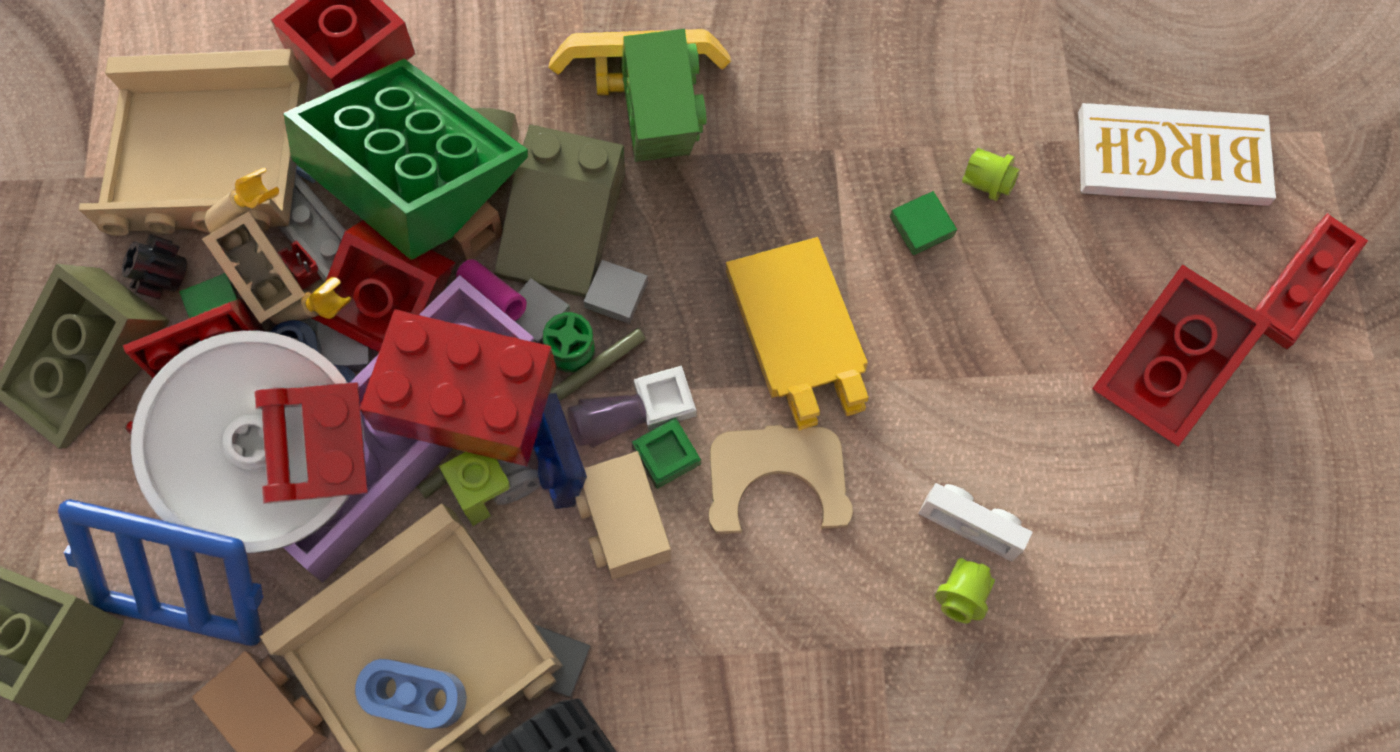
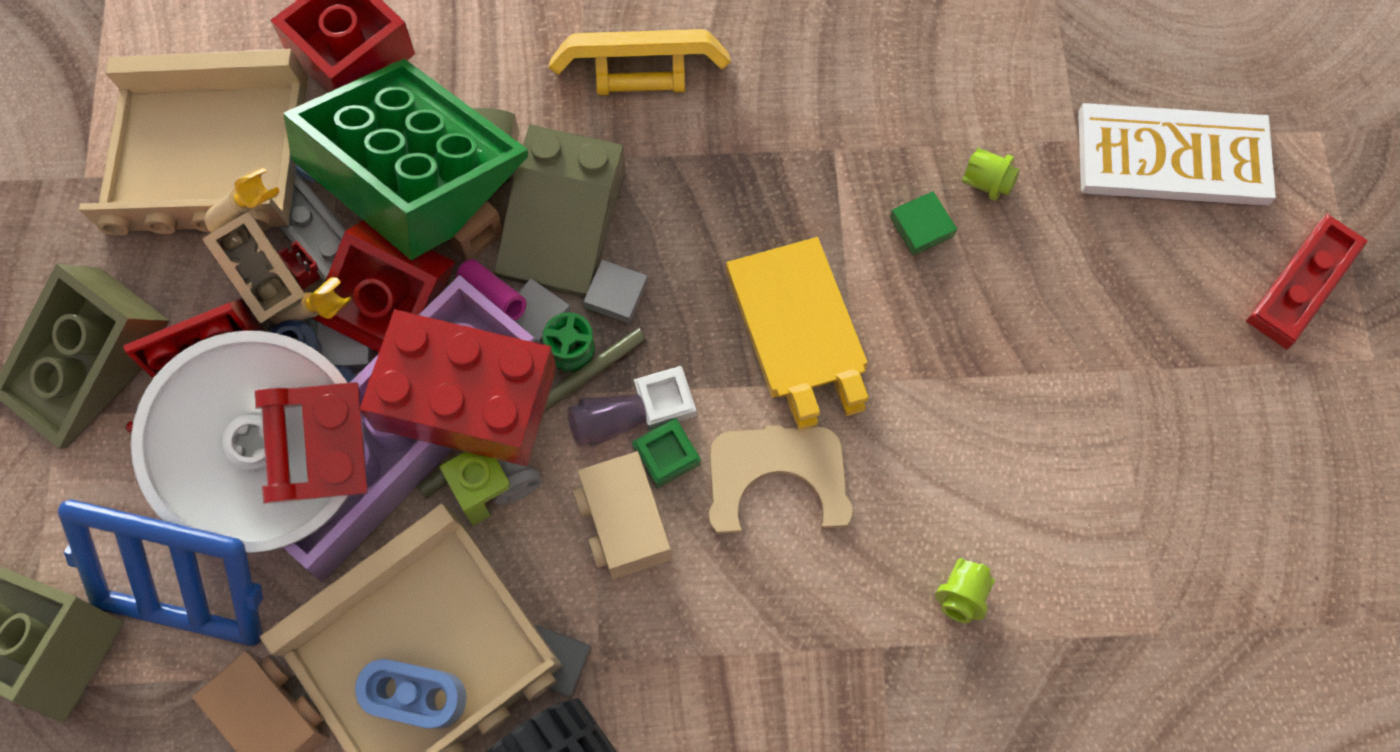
black gear [122,234,187,300] -> none
green tile [179,273,239,319] -> none
clear blue plate [533,393,587,509] -> none
bright green brick [622,28,707,162] -> none
white plate [918,483,1032,562] -> none
red slope [1092,264,1272,447] -> none

